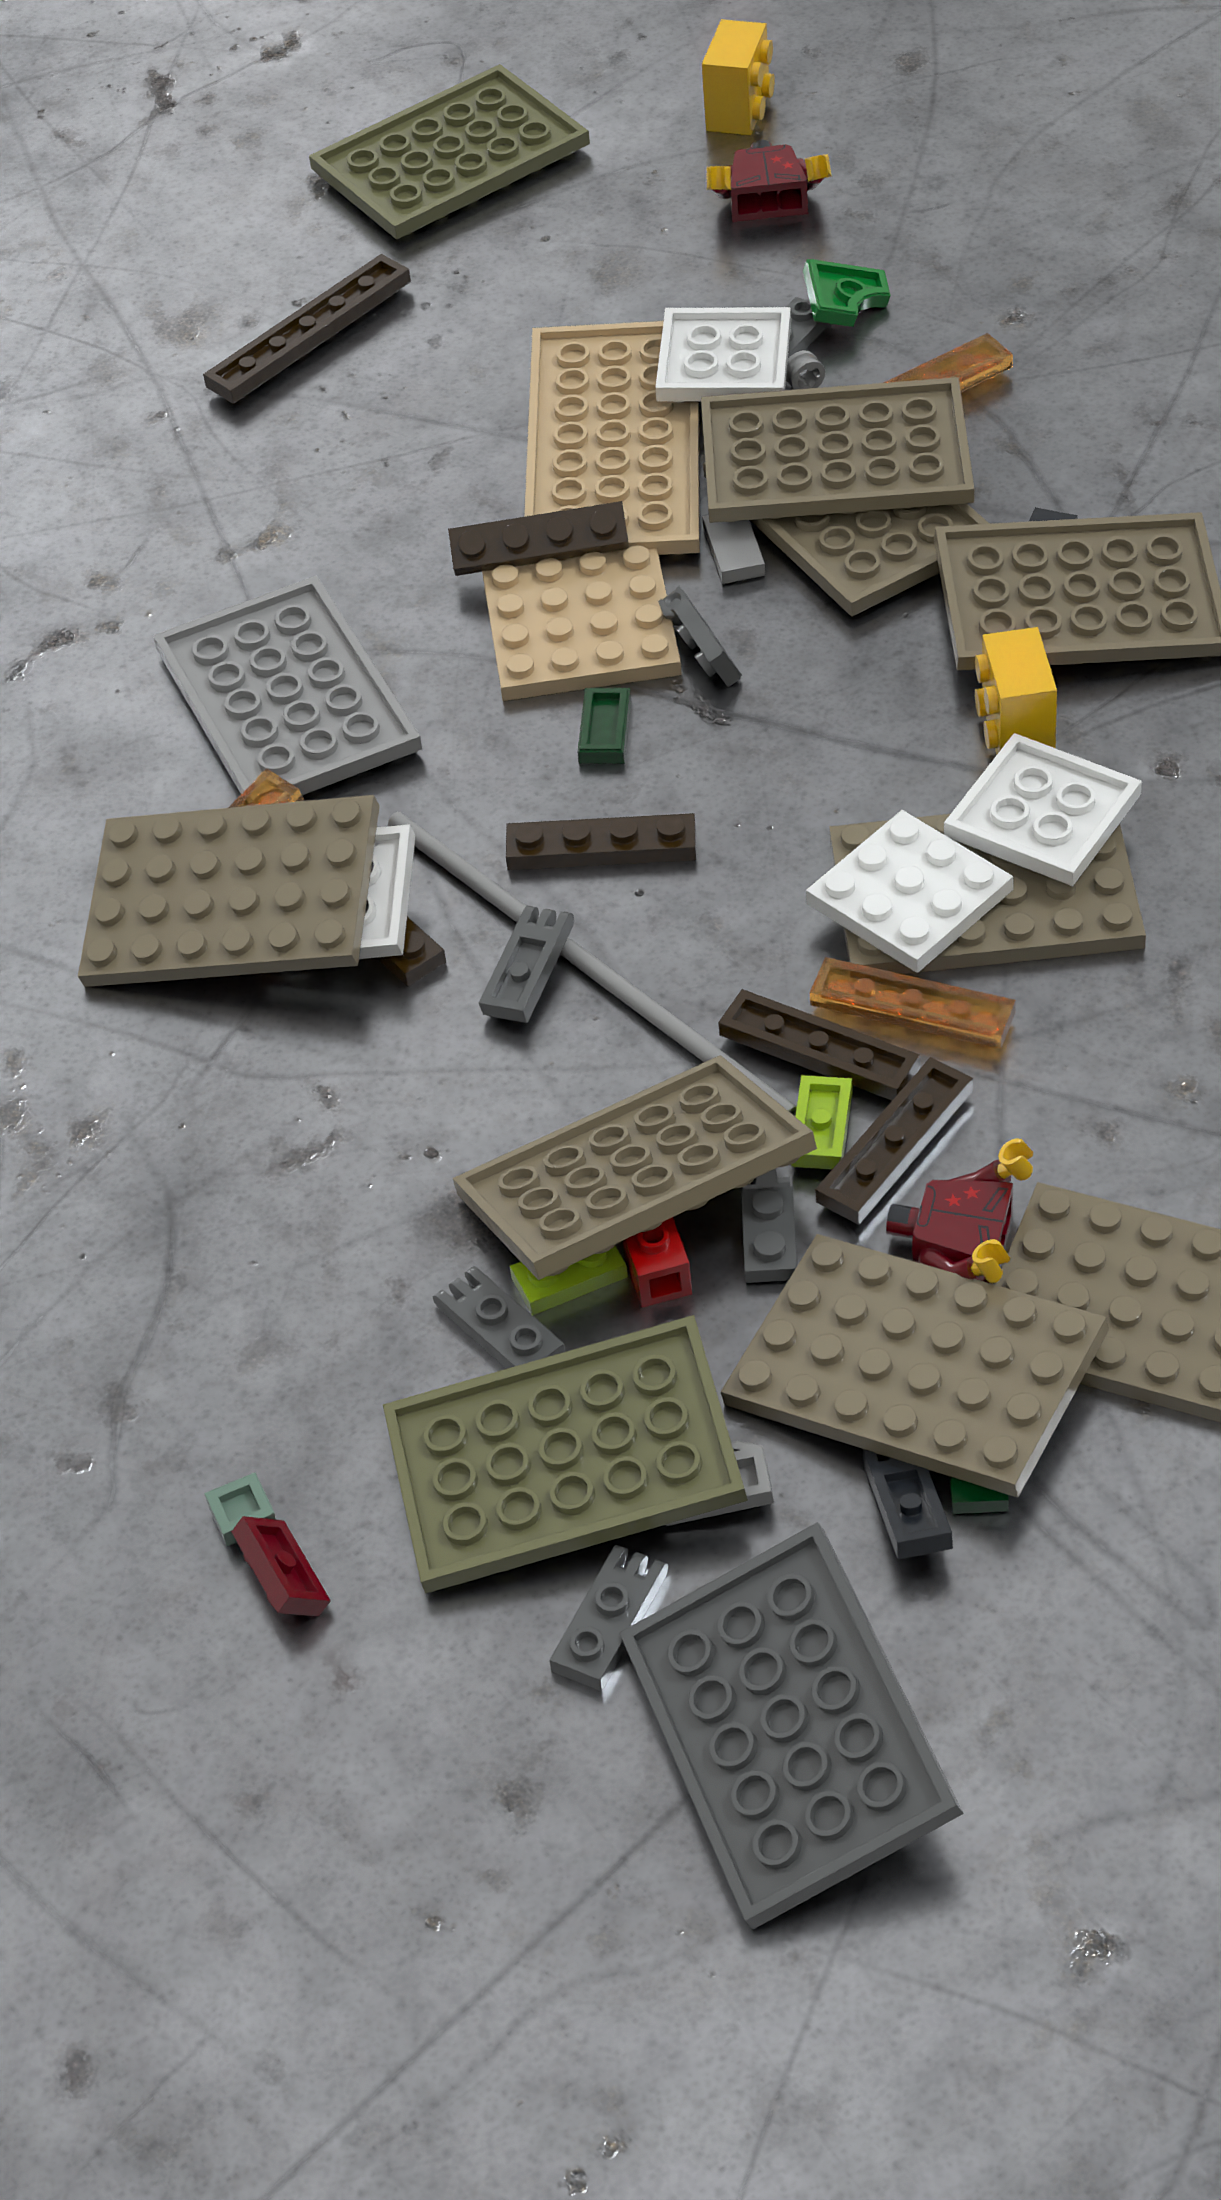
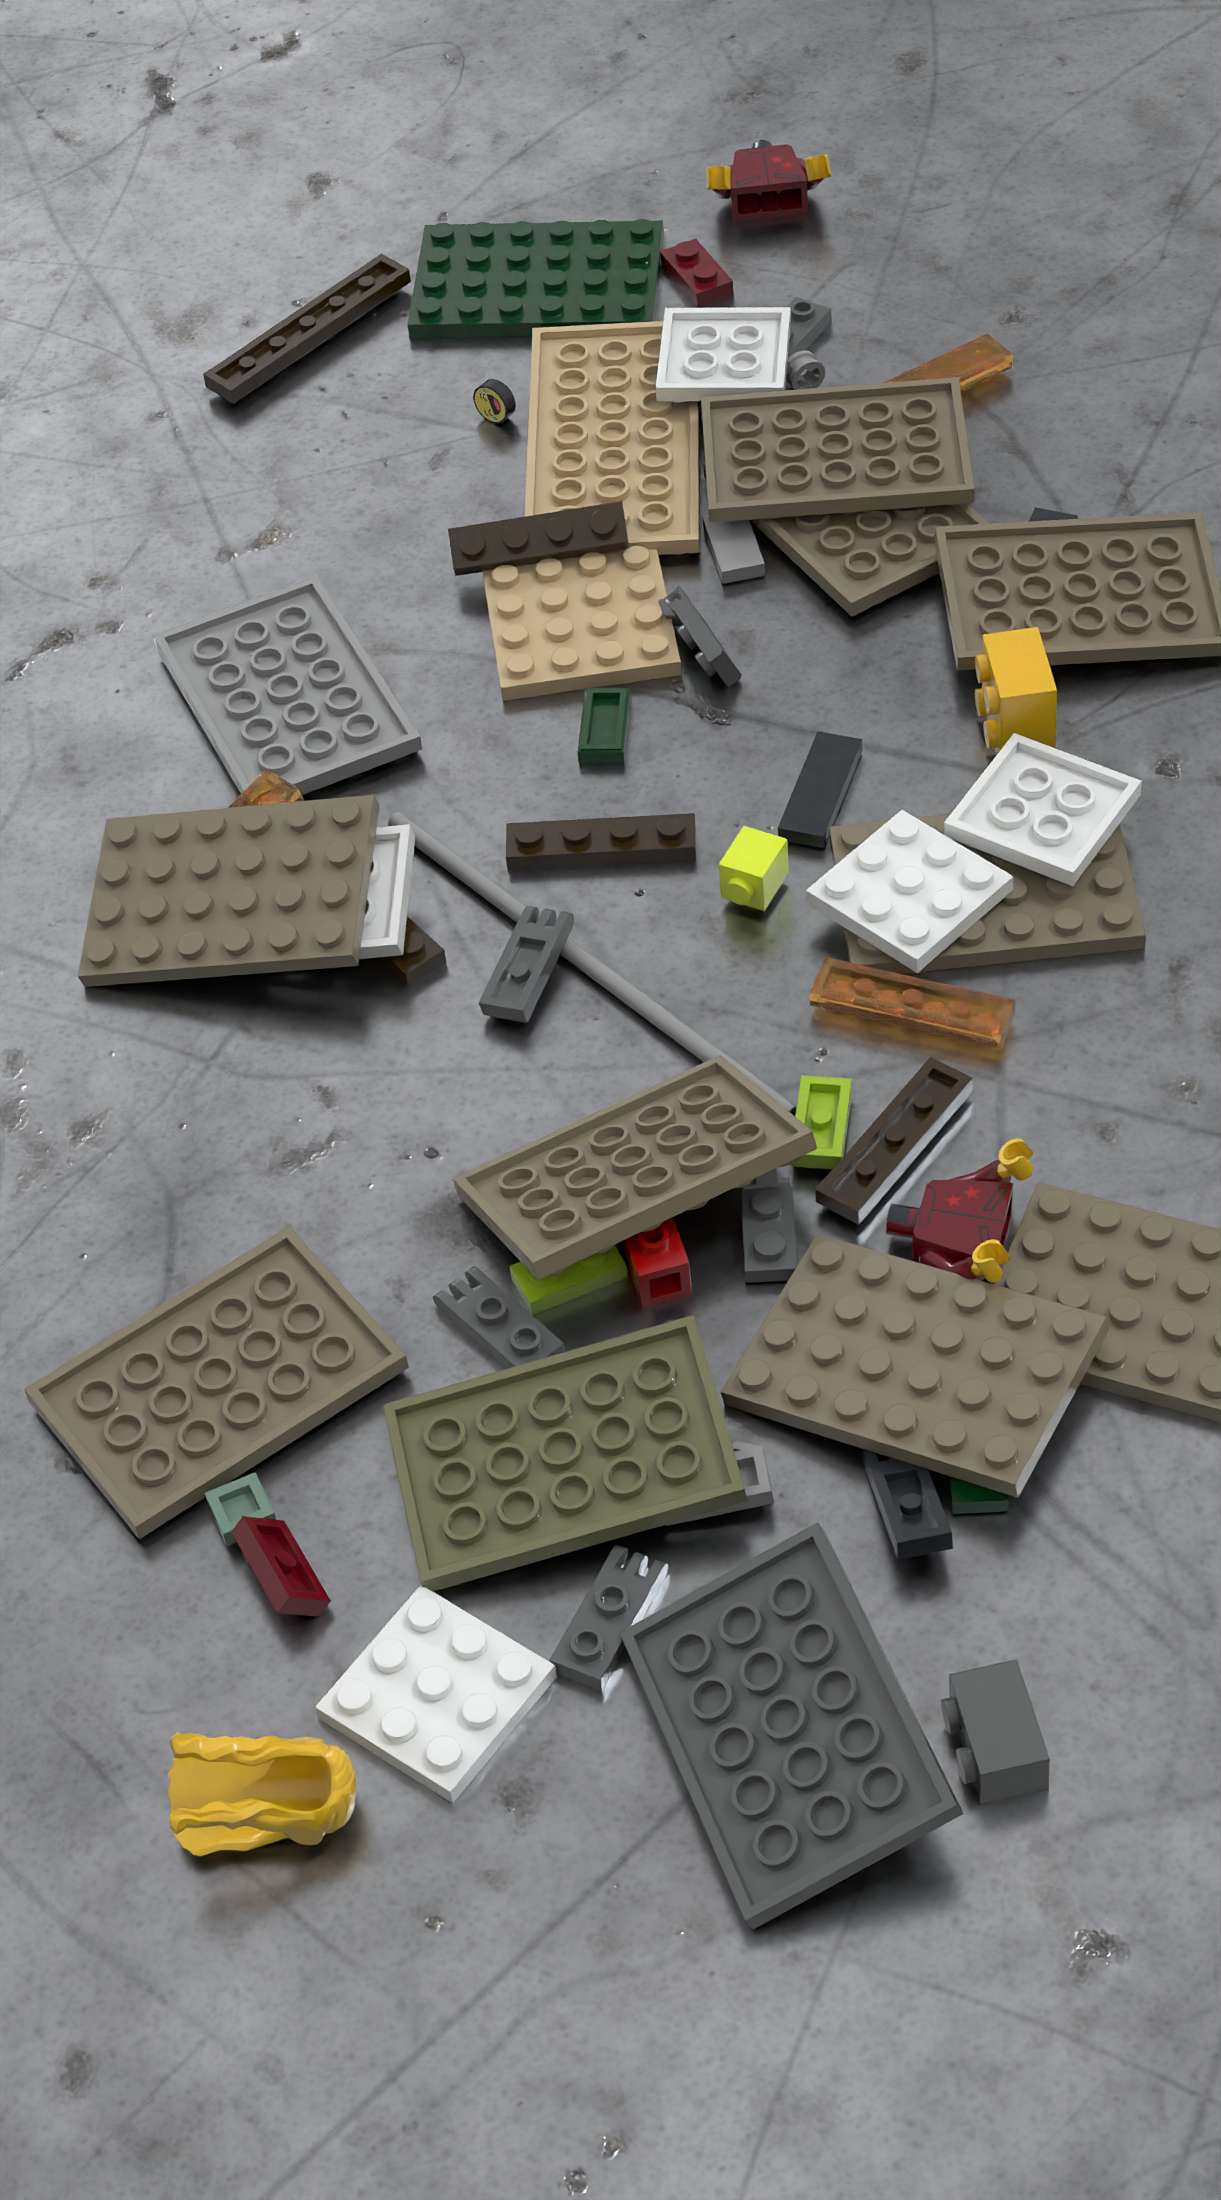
olive plate [309,64,590,239] -> none
yellow brick [702,19,775,135] -> none
dark brown plate [718,989,920,1100] -> none
green tile [803,259,891,327] -> none
none -> dark tan plate [24,1226,409,1539]
none -> yellow hair [168,1732,357,1856]
none -> white plate [315,1585,557,1803]
none -> dark green plate [407,219,664,338]
none -> tile [473,379,516,424]
none -> dark red plate [660,238,734,307]
none -> neon yellow brick [719,826,789,911]
none -> black tile [778,731,863,848]
none -> dark grey brick [941,1659,1050,1804]

